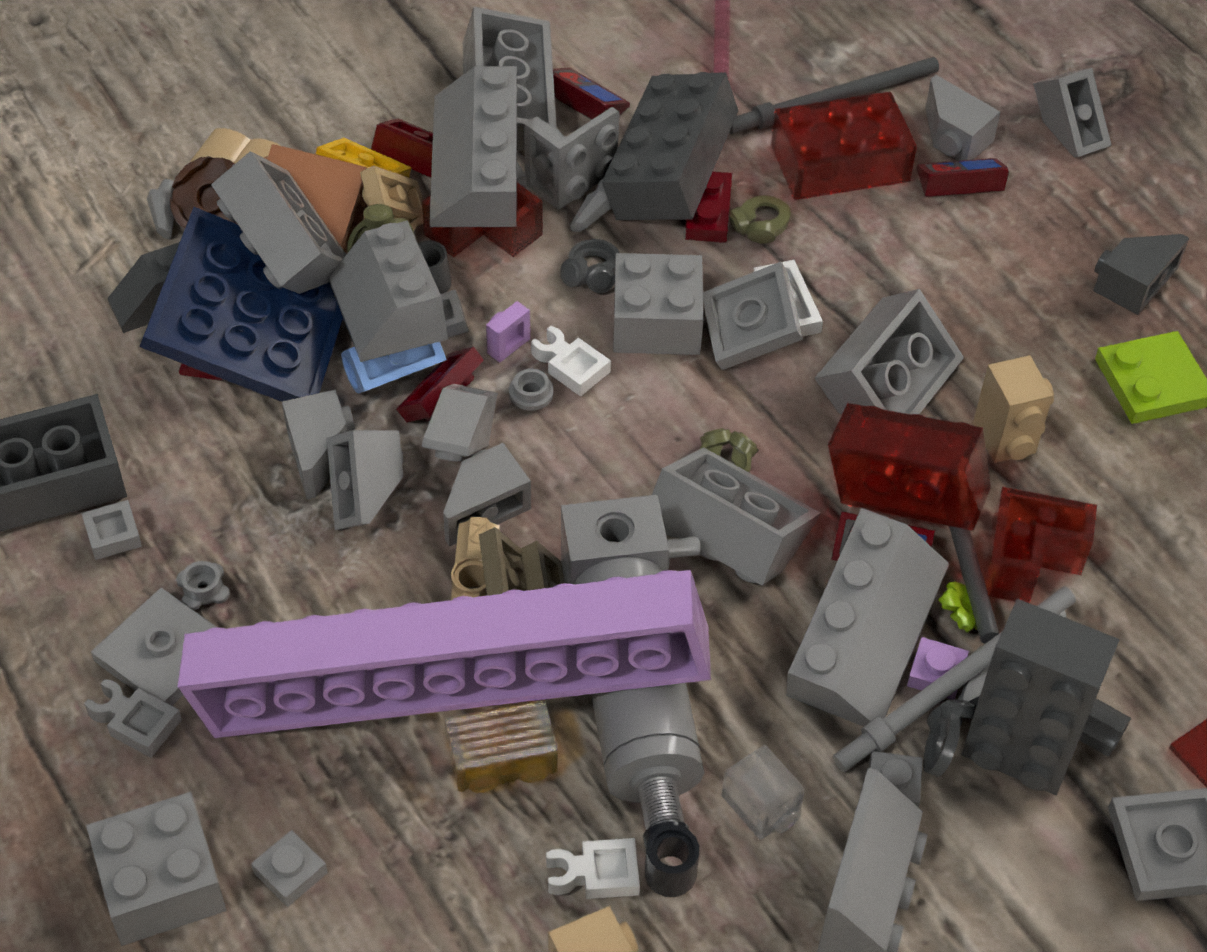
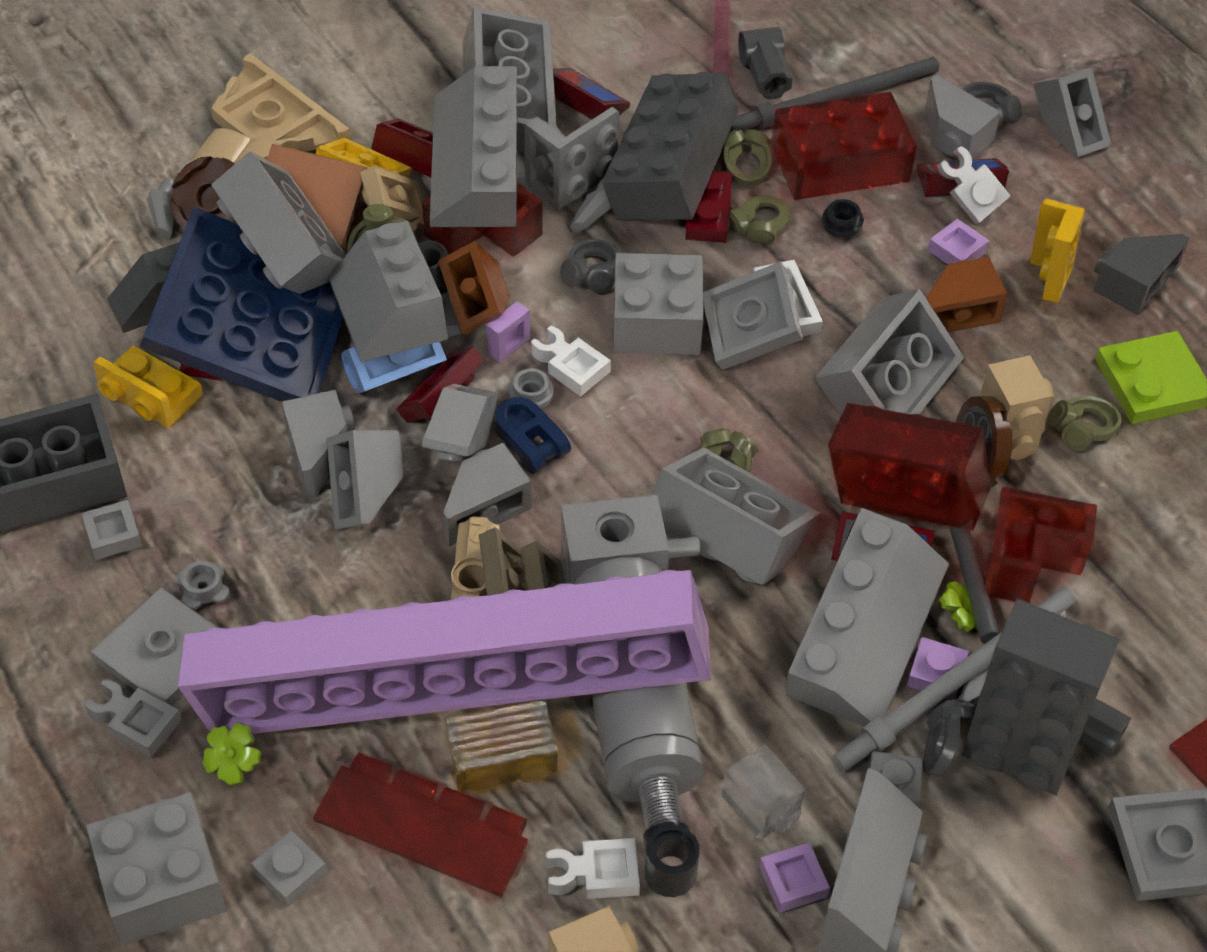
none -> yellow bracket [93,345,203,429]
none -> lime plant [202,722,262,786]
none -> tan wing [211,53,350,152]
none -> clear red windscreen [313,752,528,898]
none -> dark orange slope [438,241,510,335]
none -> dark blue plate [495,397,571,474]
none -> olive piece [722,129,772,186]
none -> dark grey piece [738,27,793,99]
none -> lavender plate [759,842,830,913]
none -> black plate [822,199,864,238]
none -> dark orange slope [926,257,1008,332]
none -> lavender plate [928,219,989,265]
none -> white plate [937,146,1011,224]
none -> reddish brown tile [953,396,1012,487]
none -> dark grey piece [963,82,1021,127]
none -> yellow bracket [1030,198,1085,304]
none -> olive piece [1048,396,1122,451]

